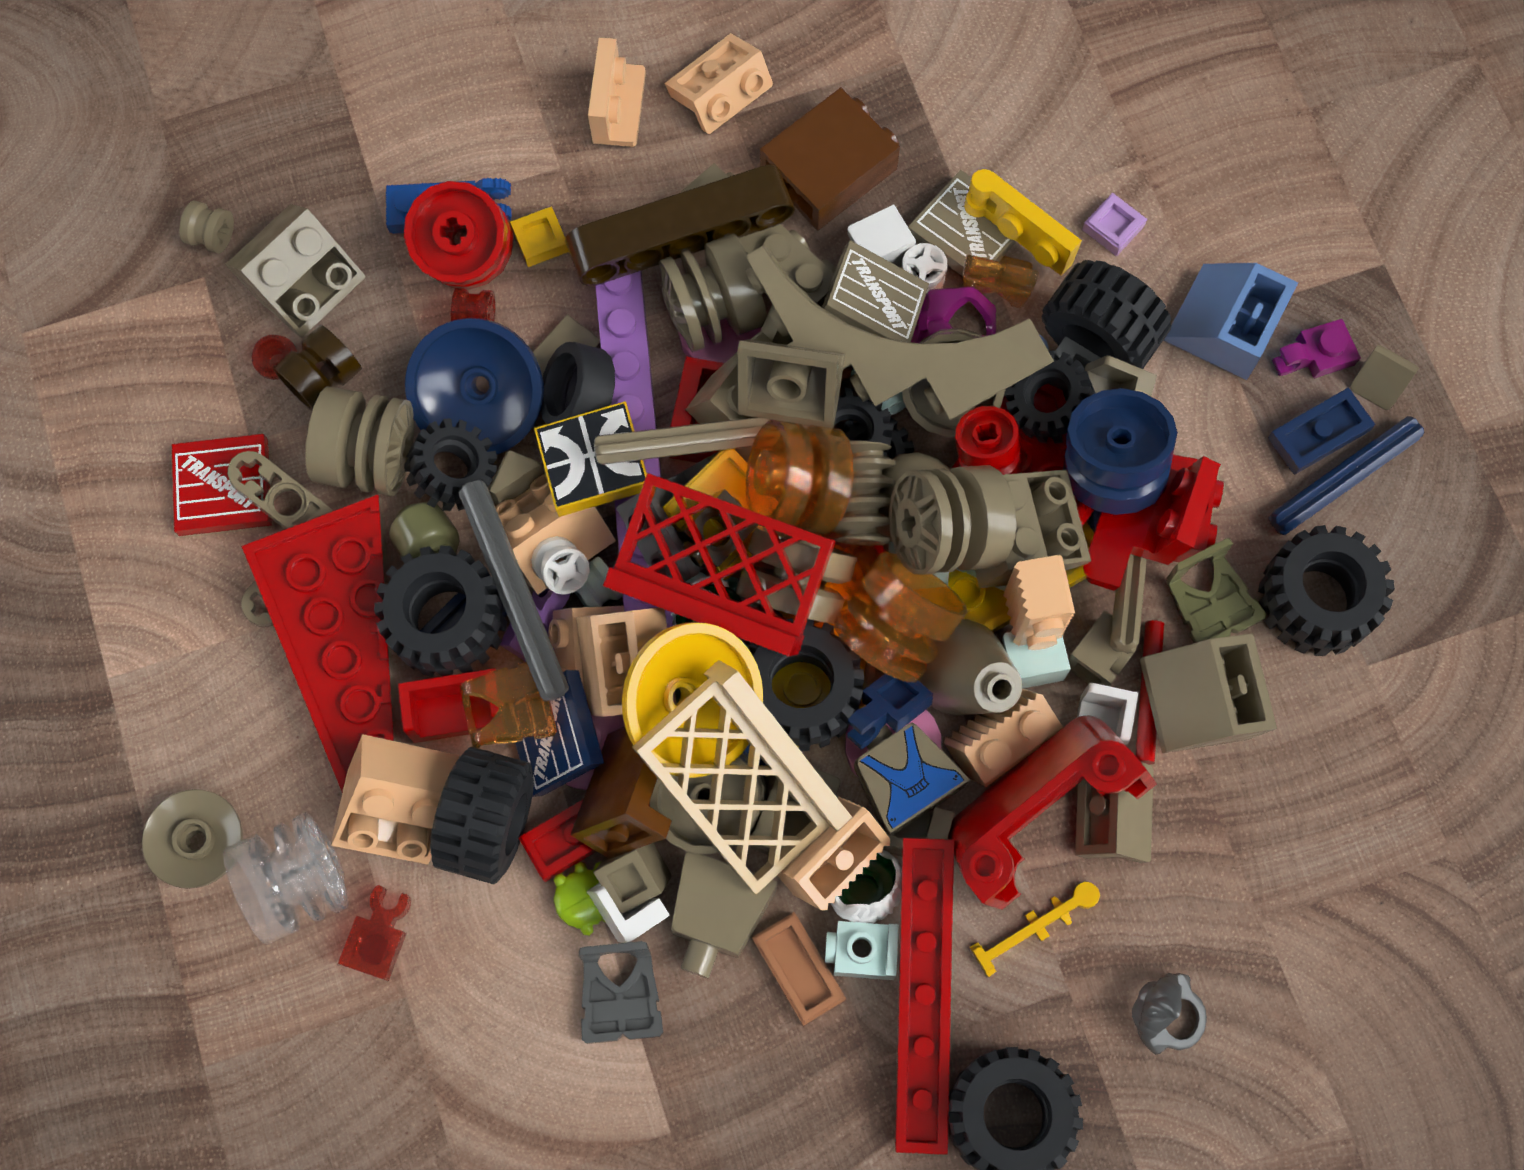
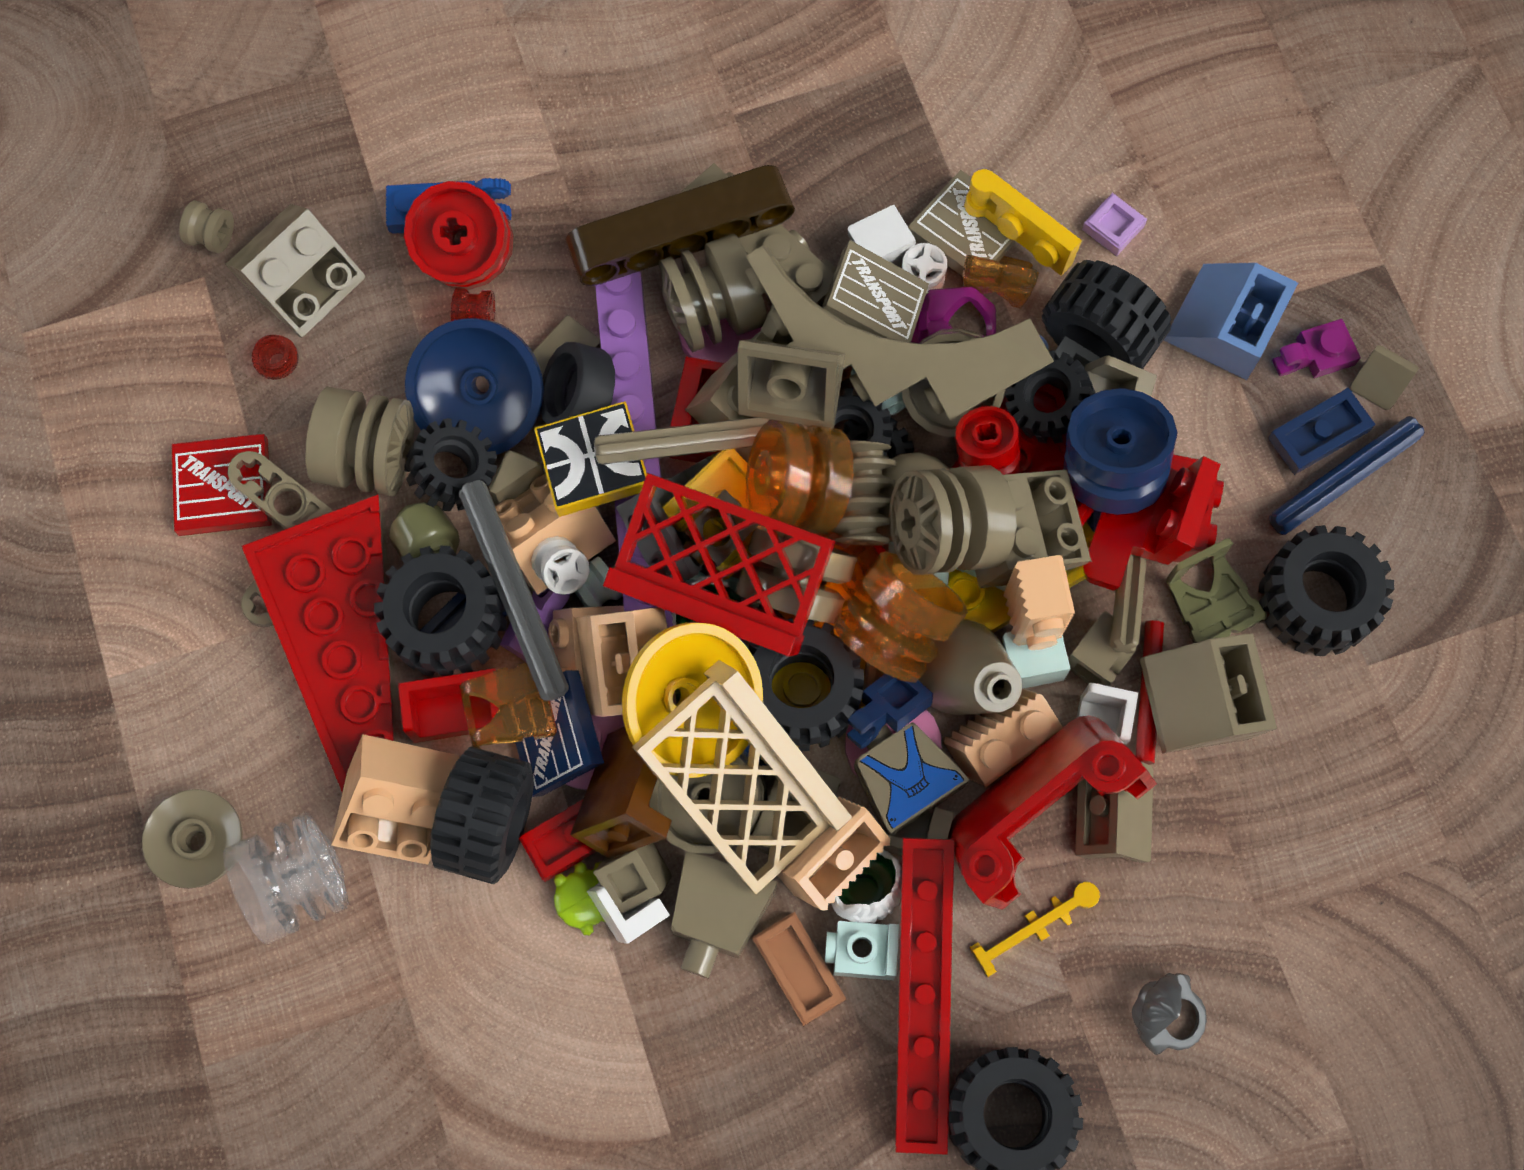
dark brown wheel [272,325,362,411] -> none
clear red plate [338,885,411,982] -> none
yellow plate [510,206,569,267] -> none
dark grey piece [579,941,664,1044] -> none
light nougat bracket [588,38,646,147] -> none
light nougat bracket [665,33,773,134] -> none
reddish brown brick [760,87,900,231] -> none

